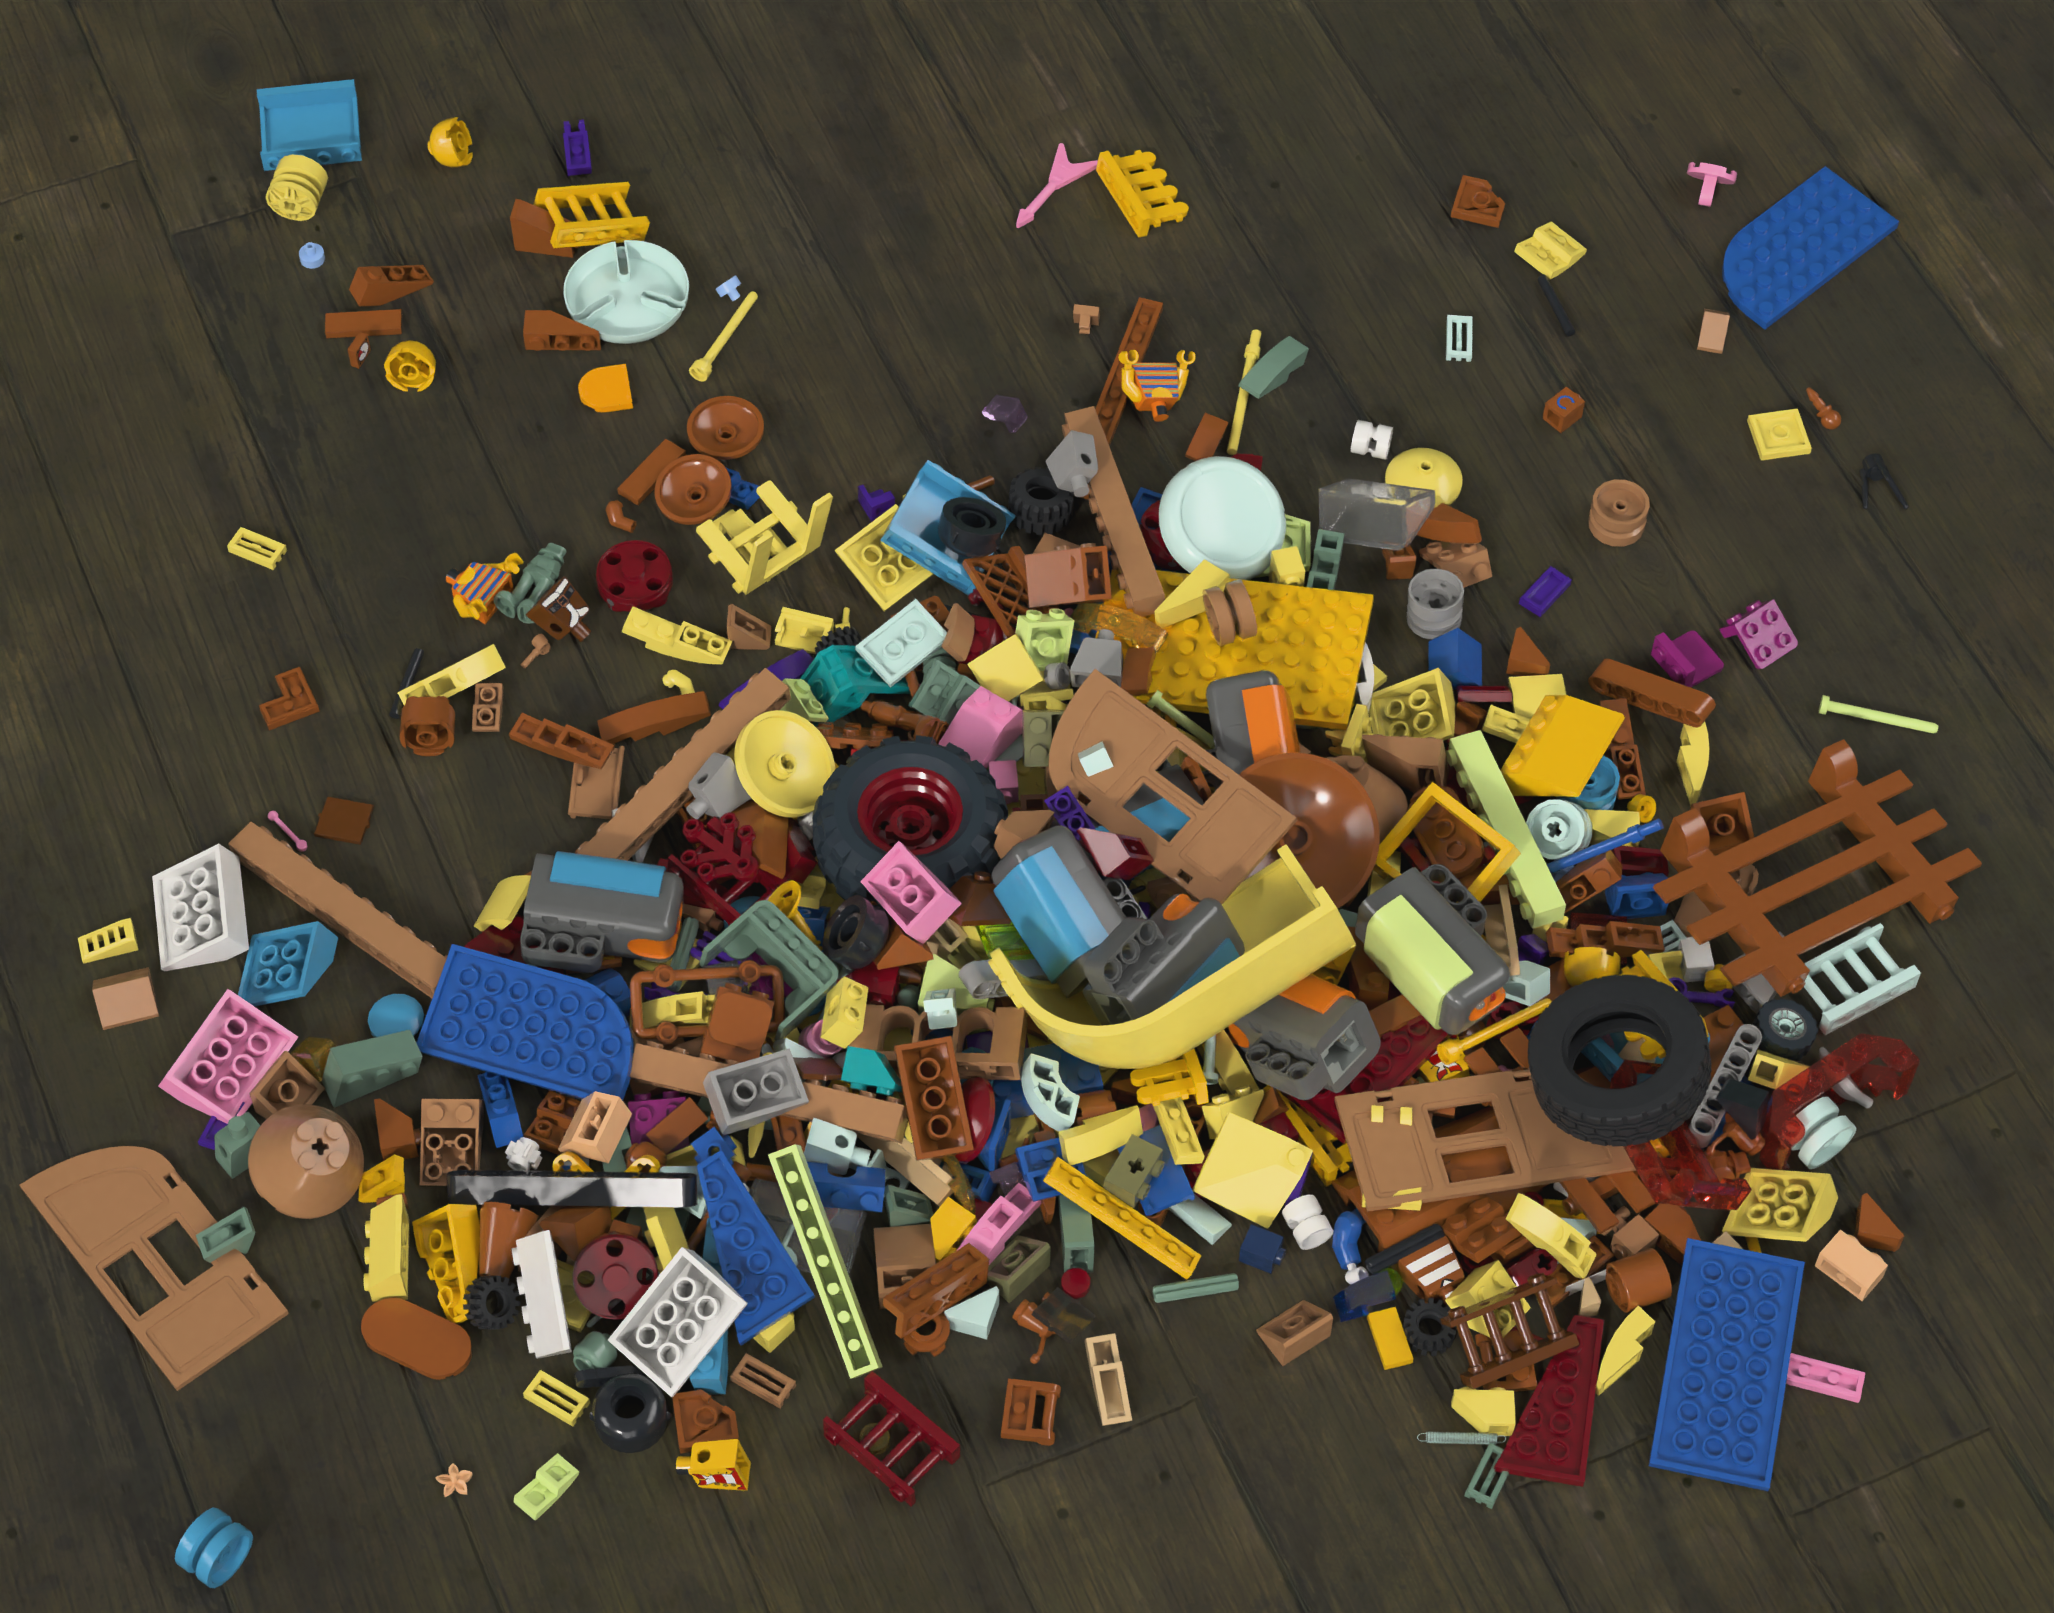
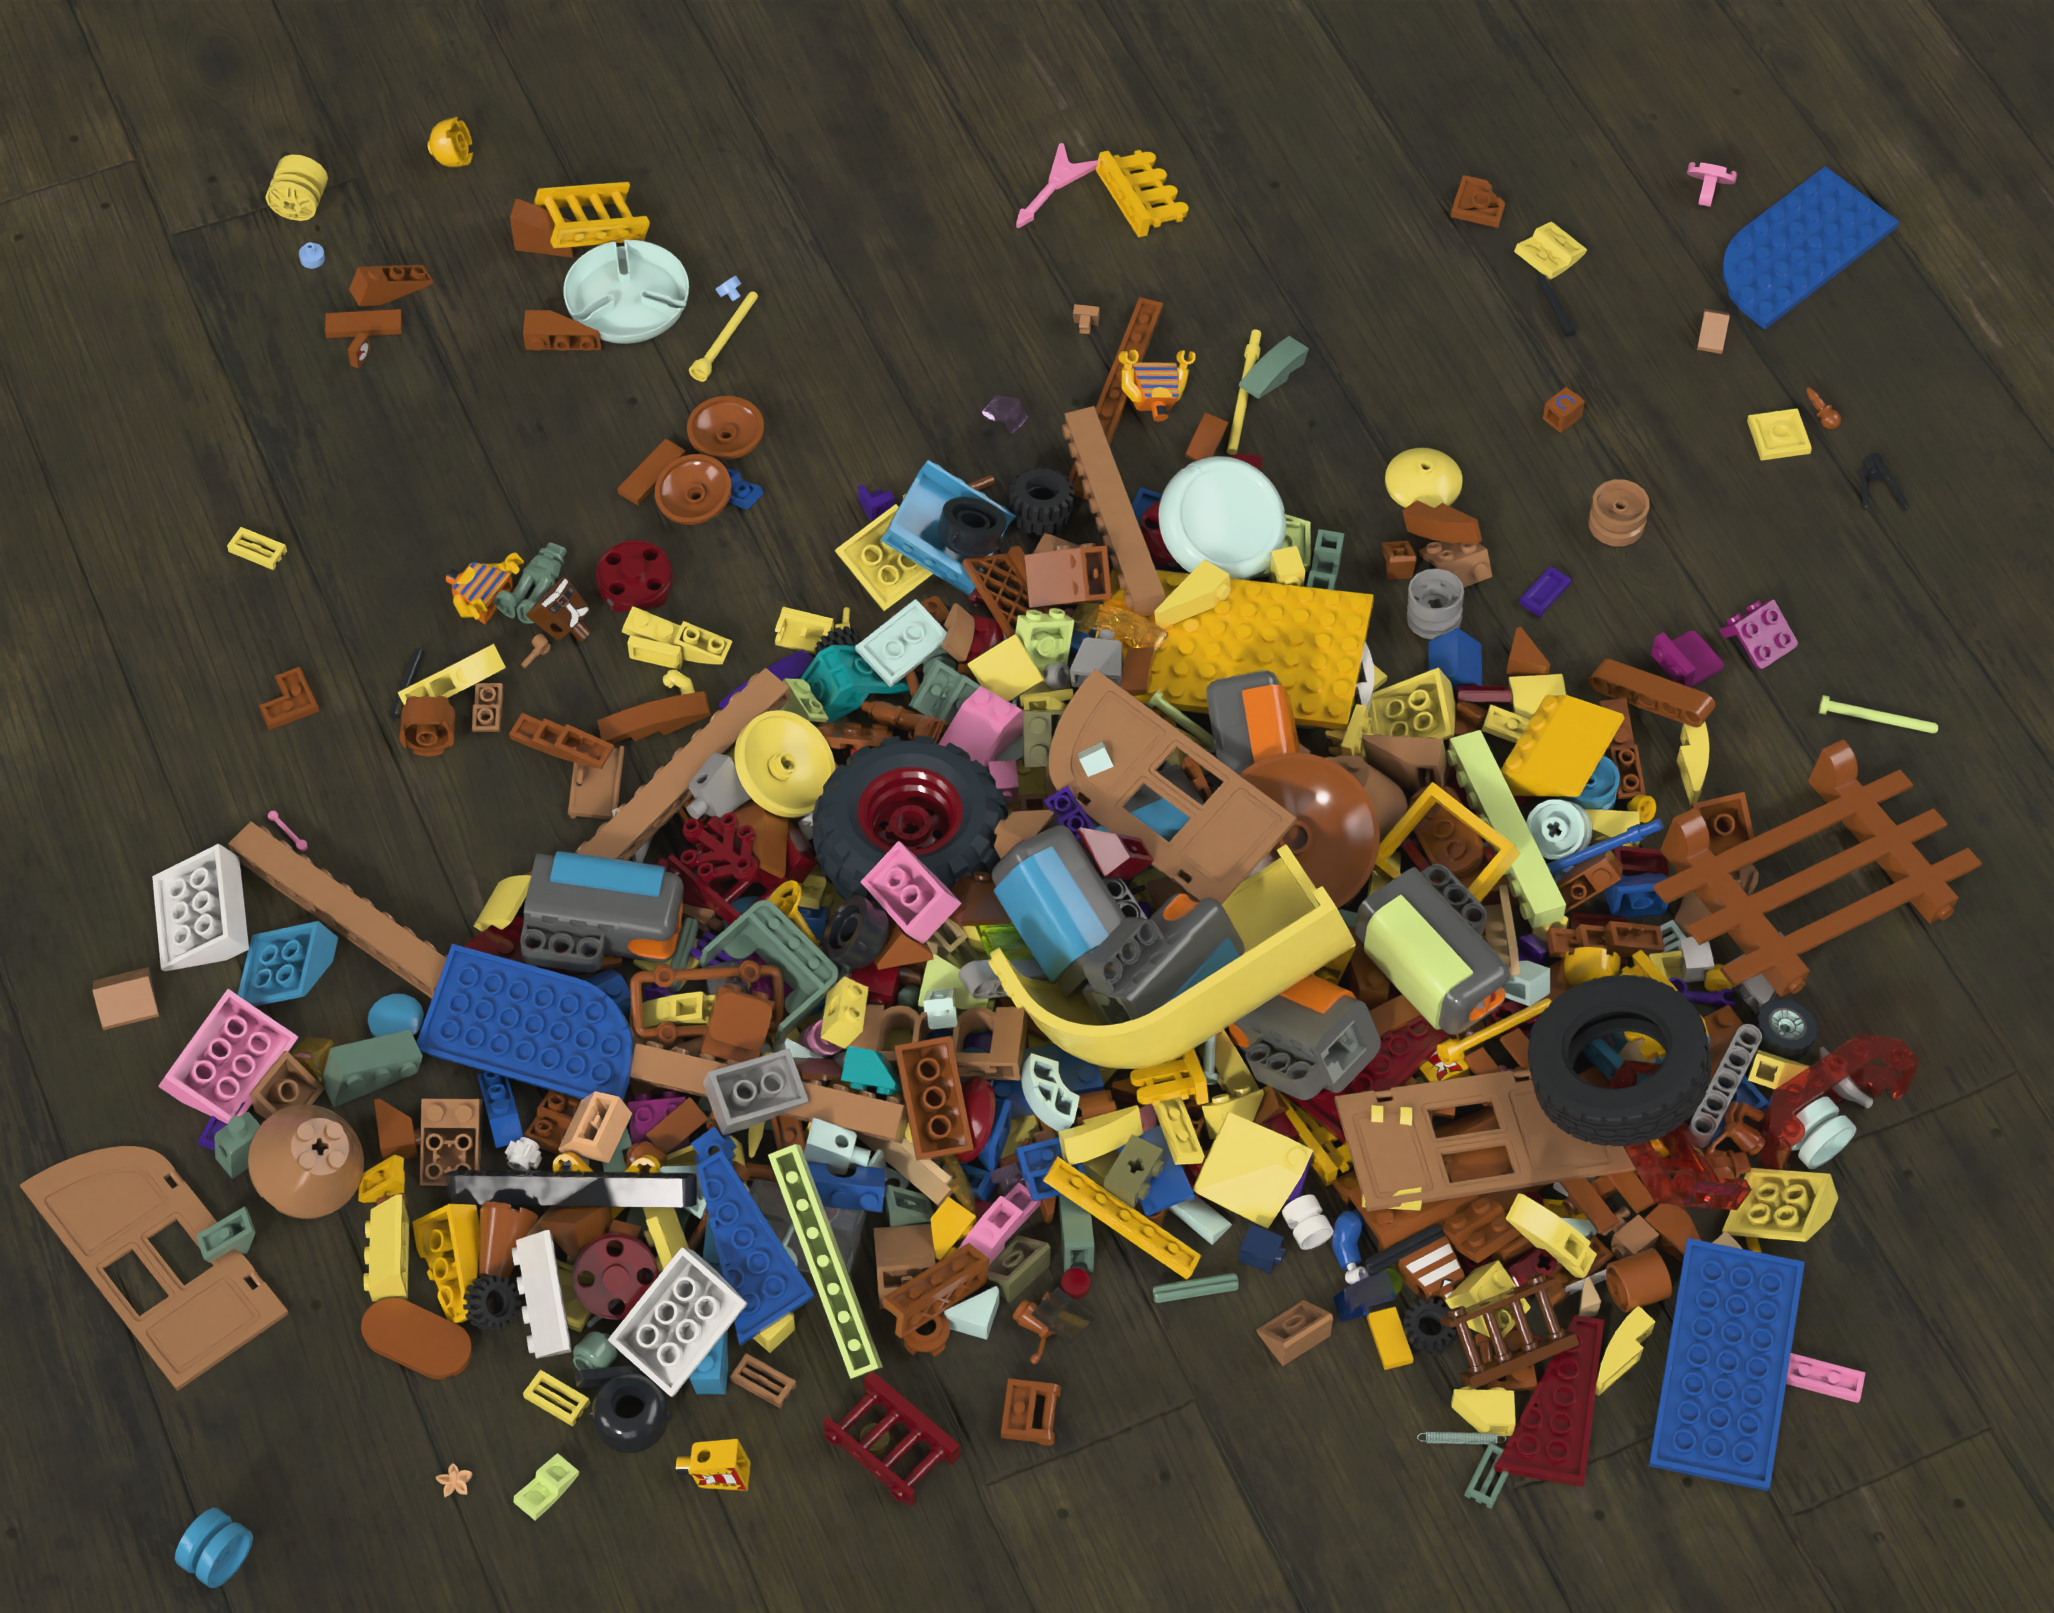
light yellow slope [78,918,139,964] -> none
dark azure panel [257,79,362,171] -> none
reddish brown piece [314,797,374,845] -> none
yellow cylinder [384,340,436,392] -> none
dark purple hinge [563,119,592,176] -> none
light orange tile [578,364,633,412] -> none
dark orange arm [606,500,636,533] -> none
dark orange plate [672,1389,739,1454] -> none
light yellow piece [696,480,833,595] -> none
medium nougat slope [727,604,771,650] -> none
light grey torso [1046,430,1098,497] -> none
tan slope [1084,1333,1132,1426] -> none
medium nougat wheel [1203,579,1257,646] -> none
clear windscreen [1319,479,1435,550] -> none
white wheel [1351,420,1393,460] -> none
light aqua tile [1446,315,1472,362] -> none
black slope [1715,1078,1769,1140] -> none
light aqua fence [1804,923,1921,1035] -> none
light nougat brick [1815,1230,1888,1301] -> none
dark orange slope [1854,1193,1904,1252] -> none
none -> light yellow tile [627,635,683,669]

